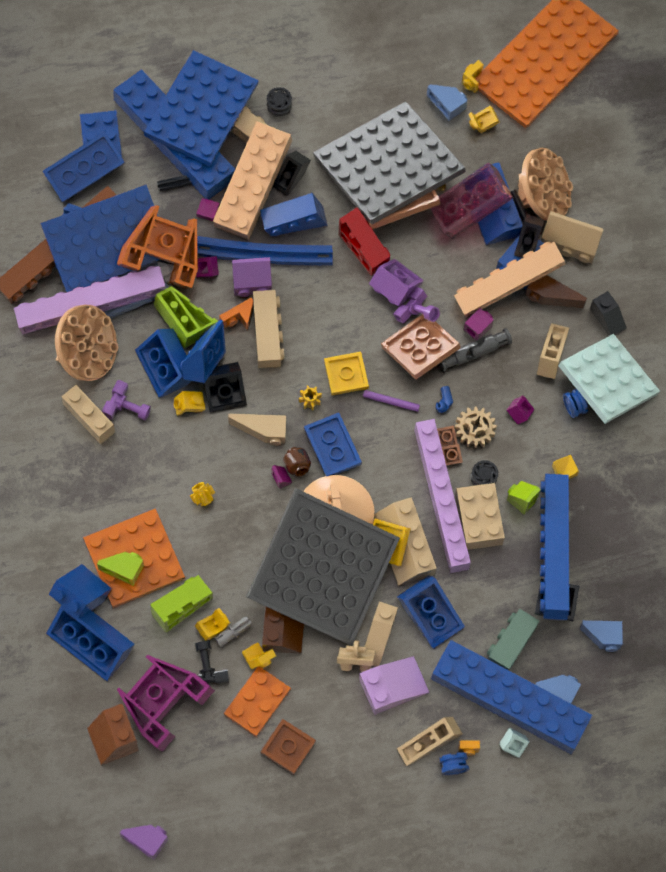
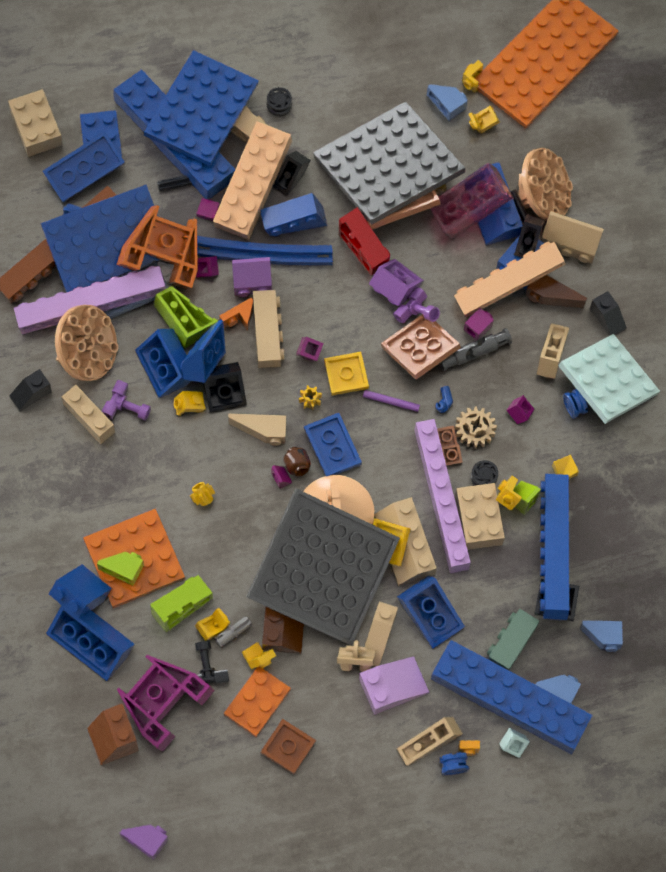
none -> tan brick [8,89,63,157]
none -> black slope [9,369,52,412]
none -> magenta brick [296,337,324,362]
none -> yellow bracket [495,475,522,510]

